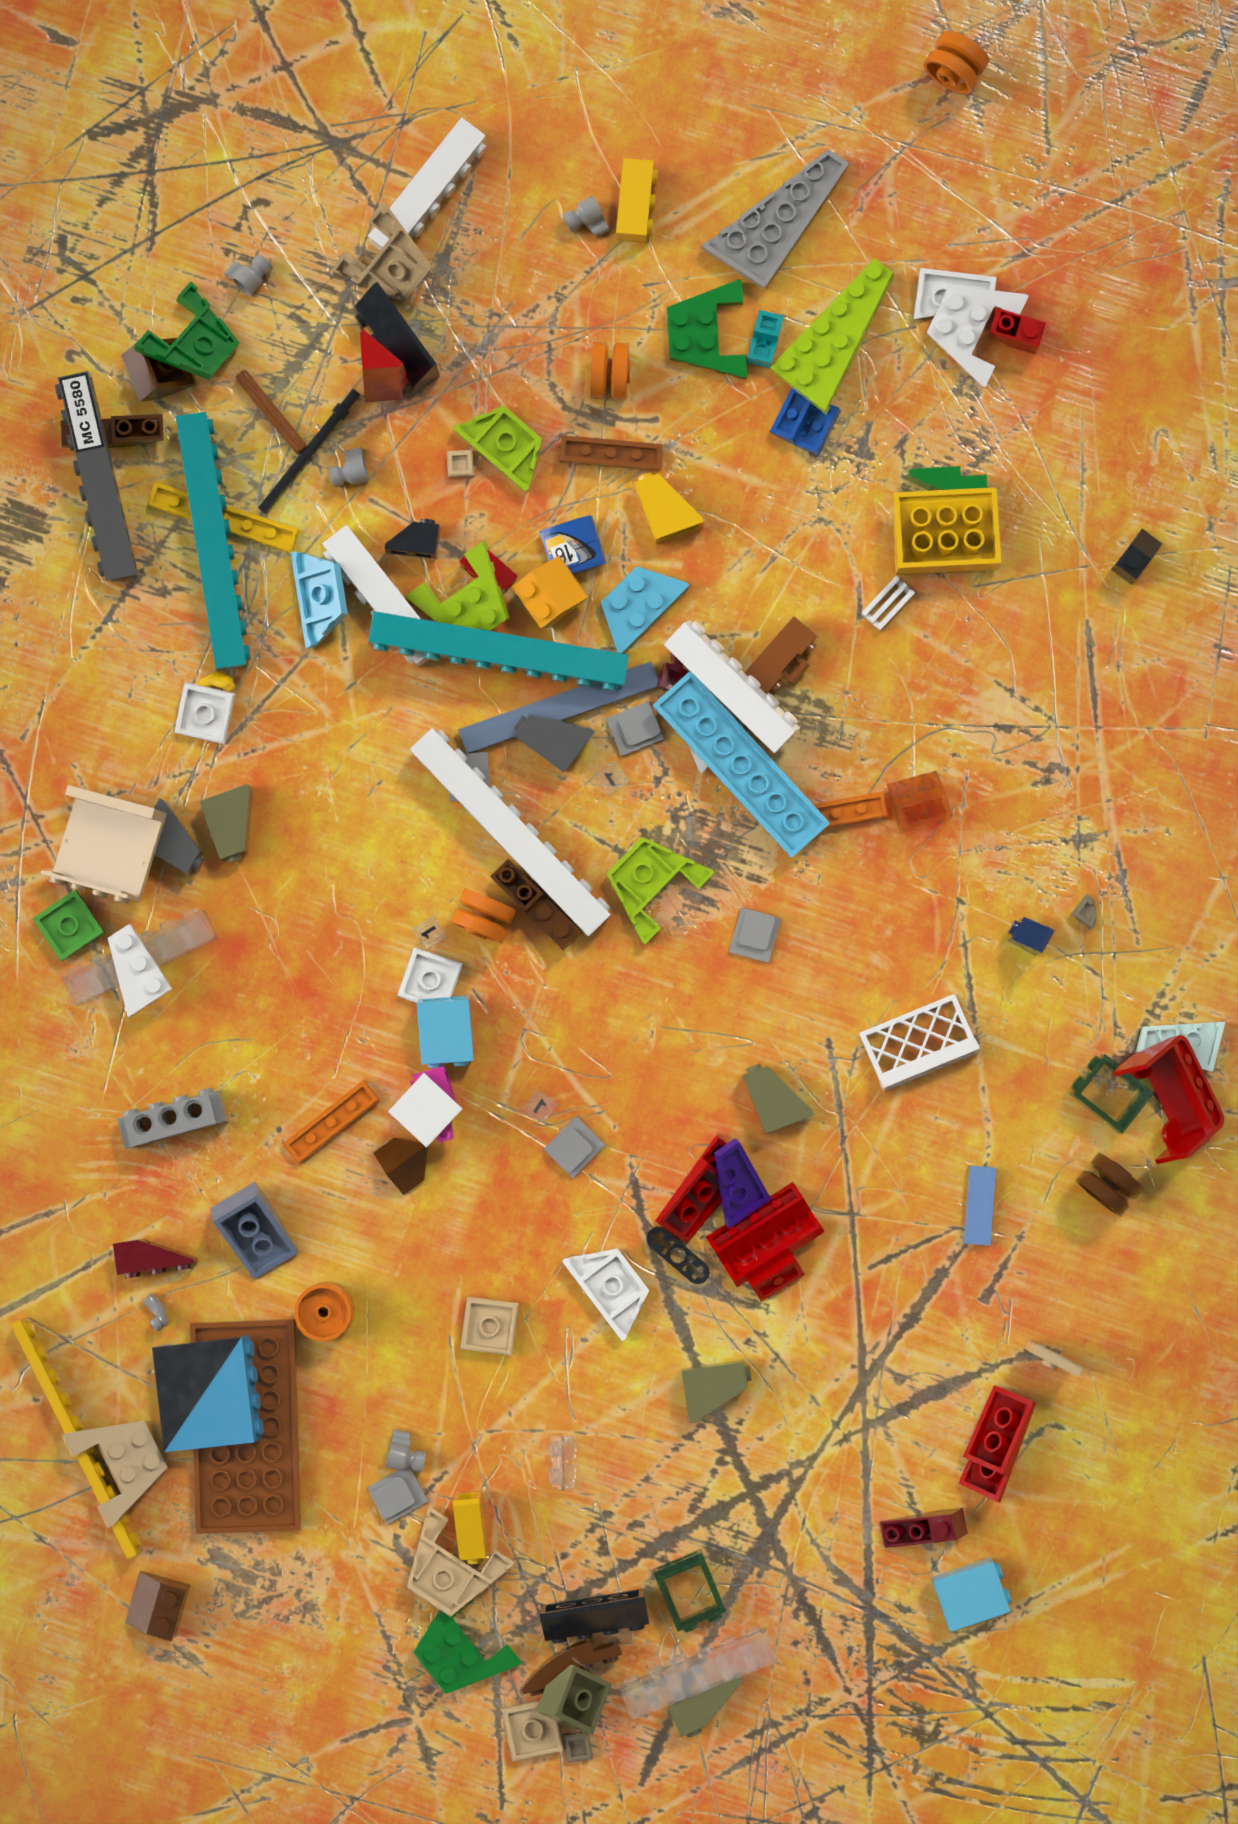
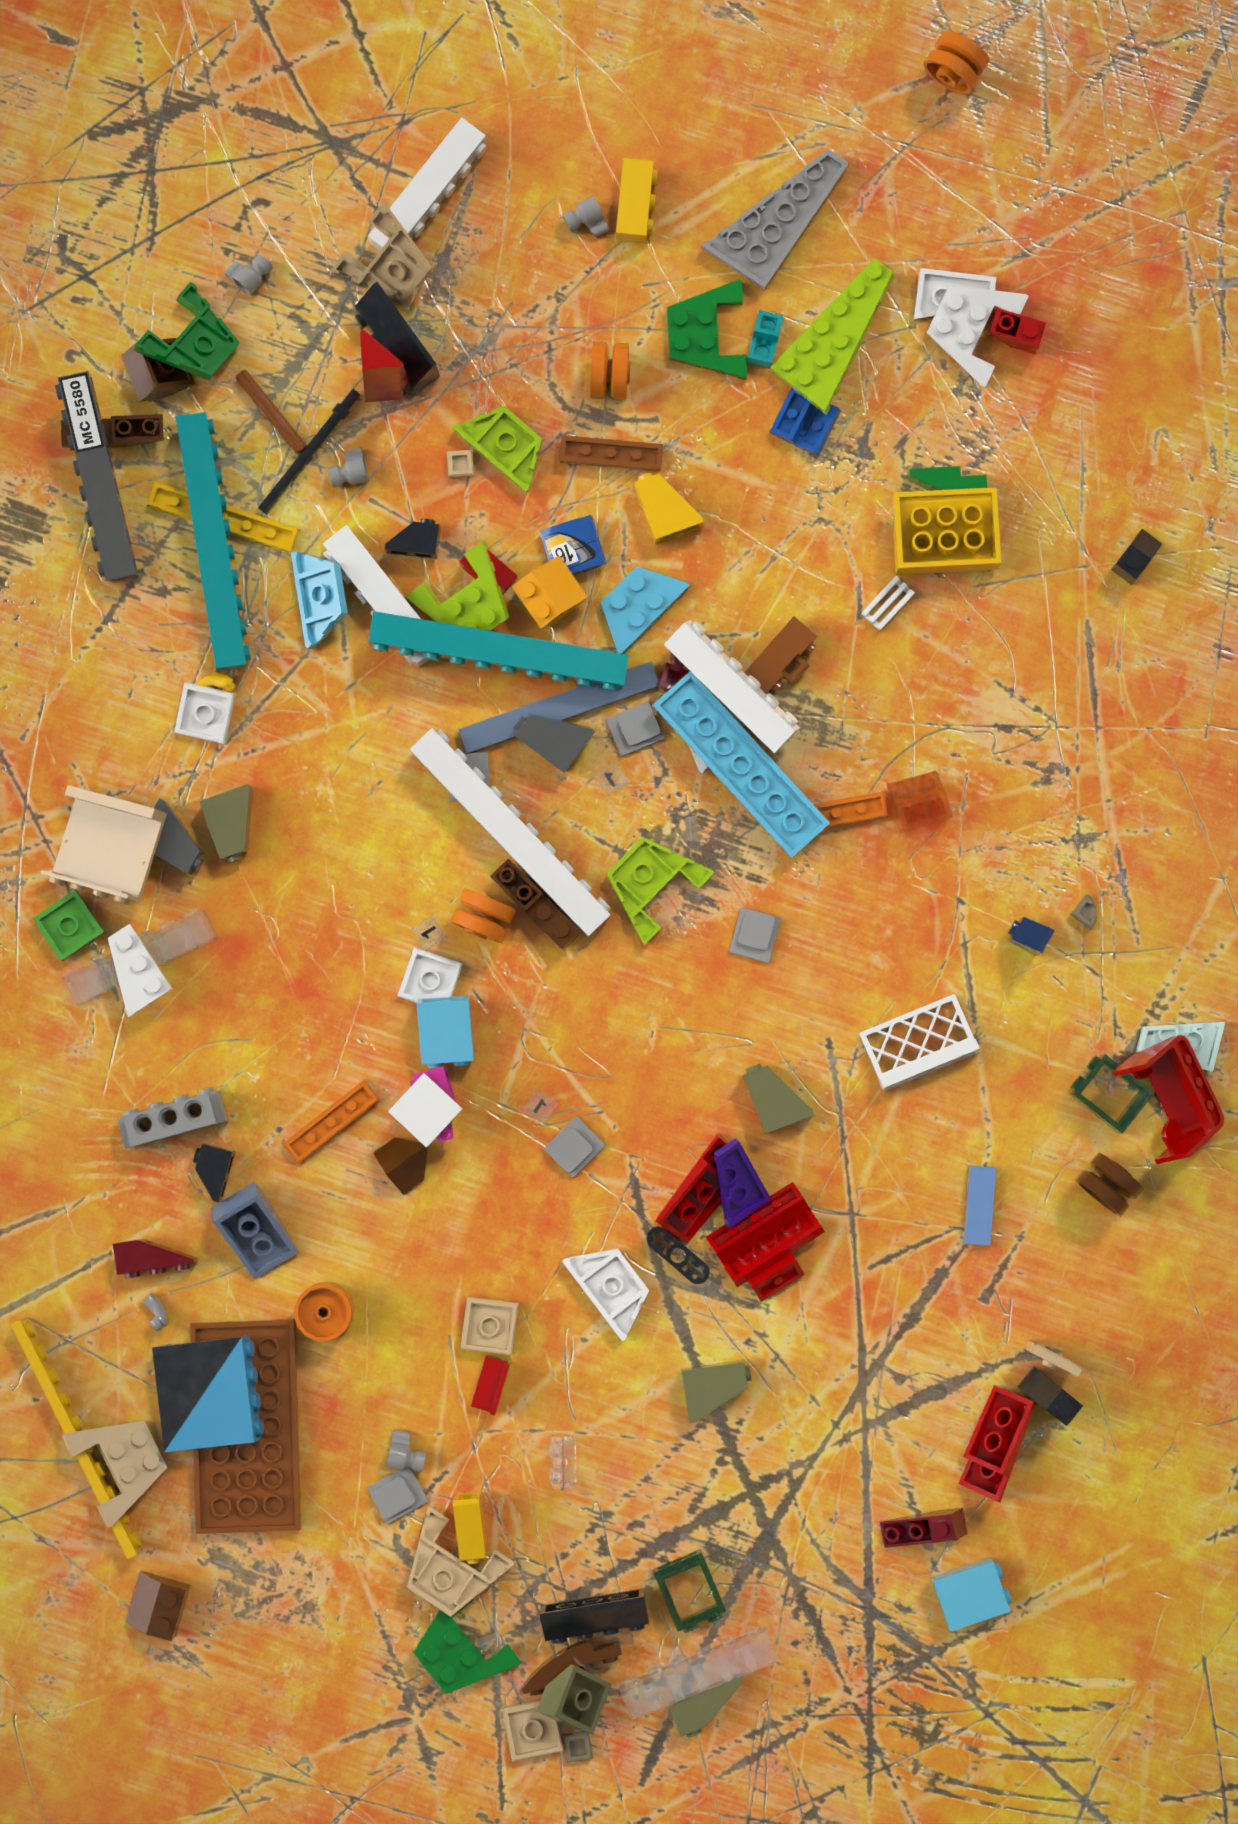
none -> black slope [193,1144,235,1202]
none -> red panel [471,1355,511,1416]
none -> black slope [1017,1366,1083,1426]

